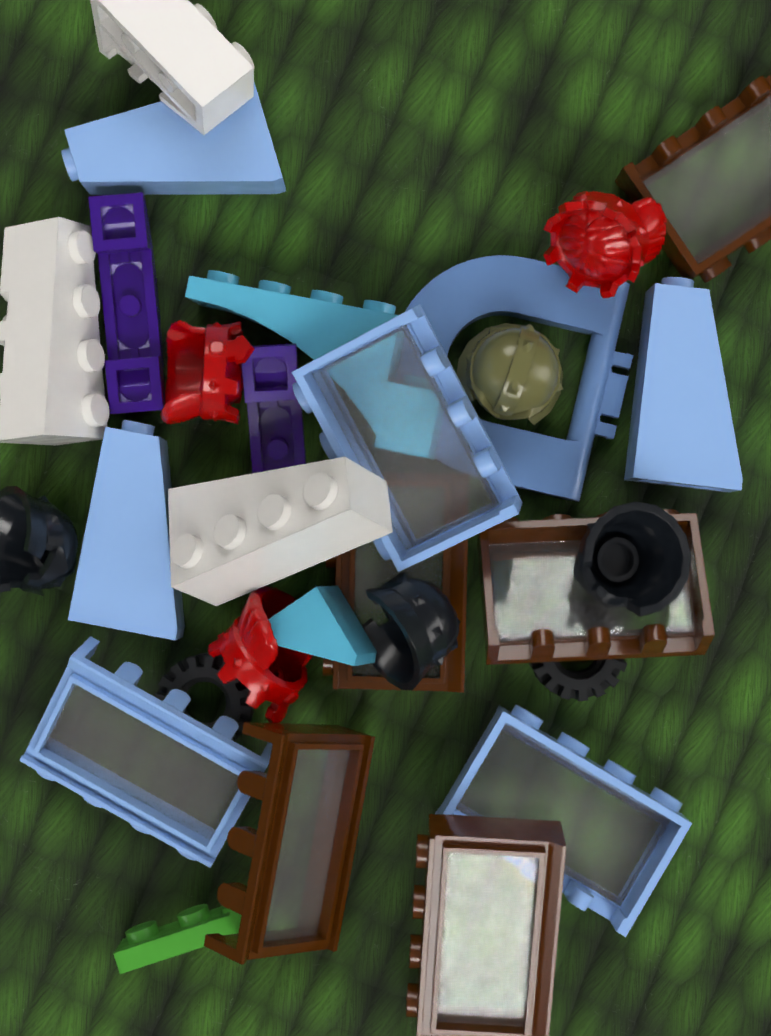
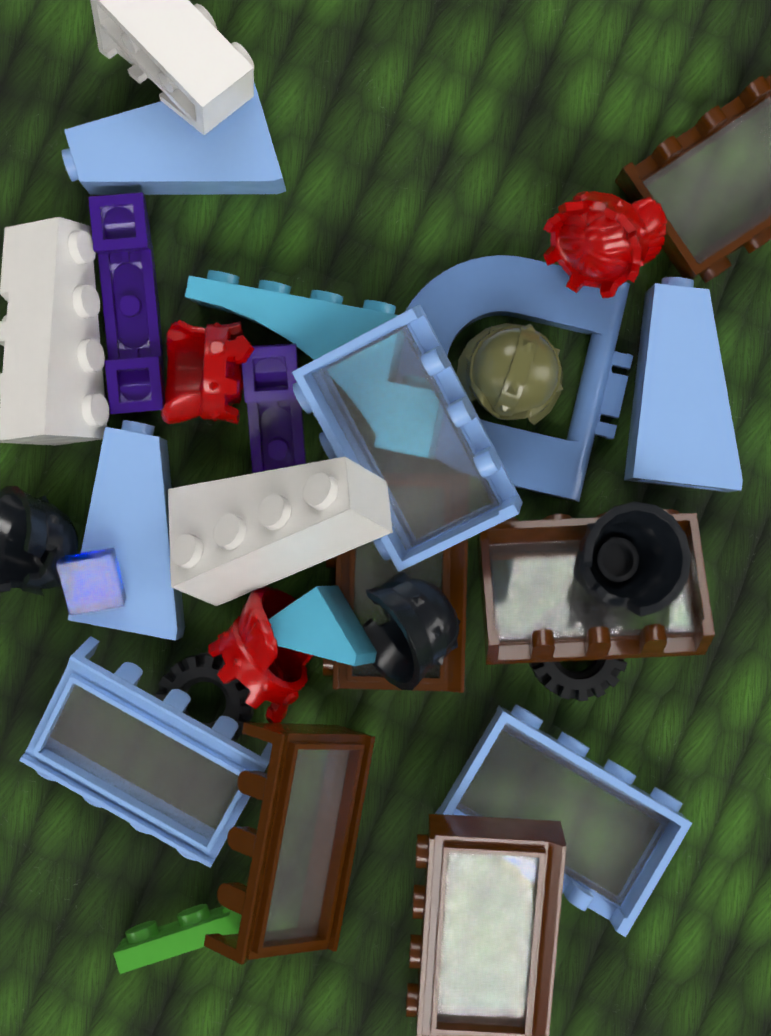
none -> clear blue tile [56,547,127,616]

